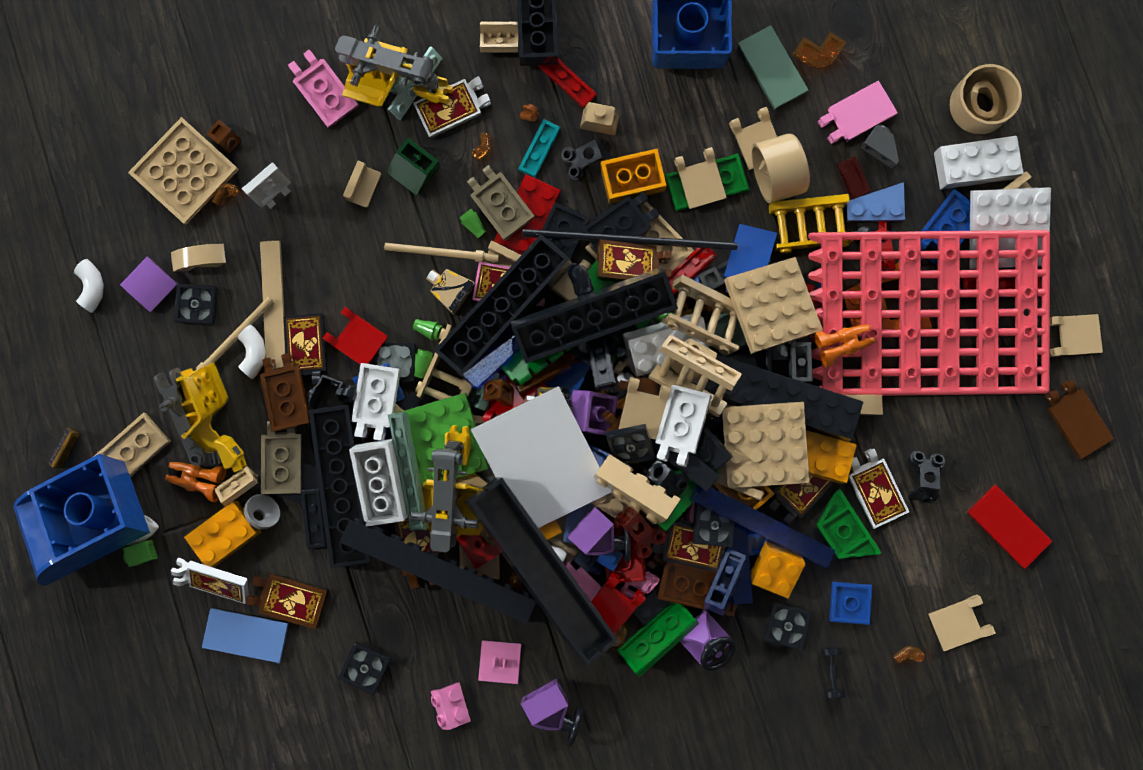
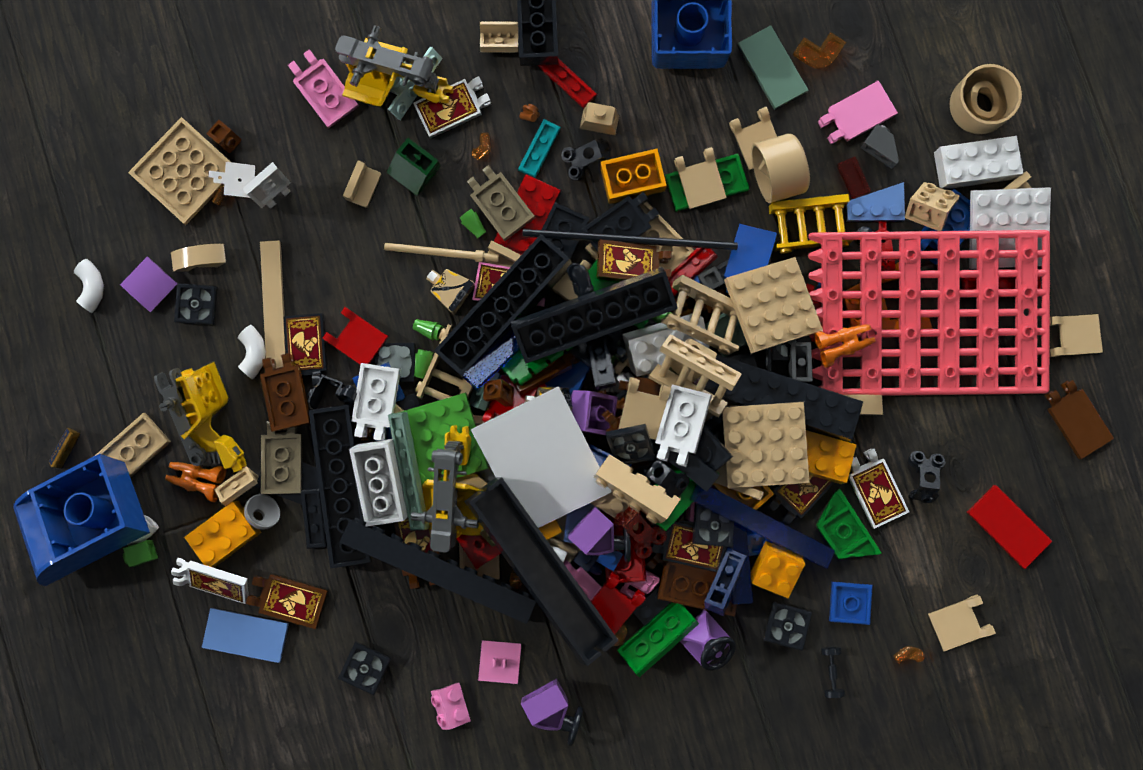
tan bar [196,297,274,370] -> none
none -> white piece [209,162,256,198]
none -> tan bracket [905,182,960,231]

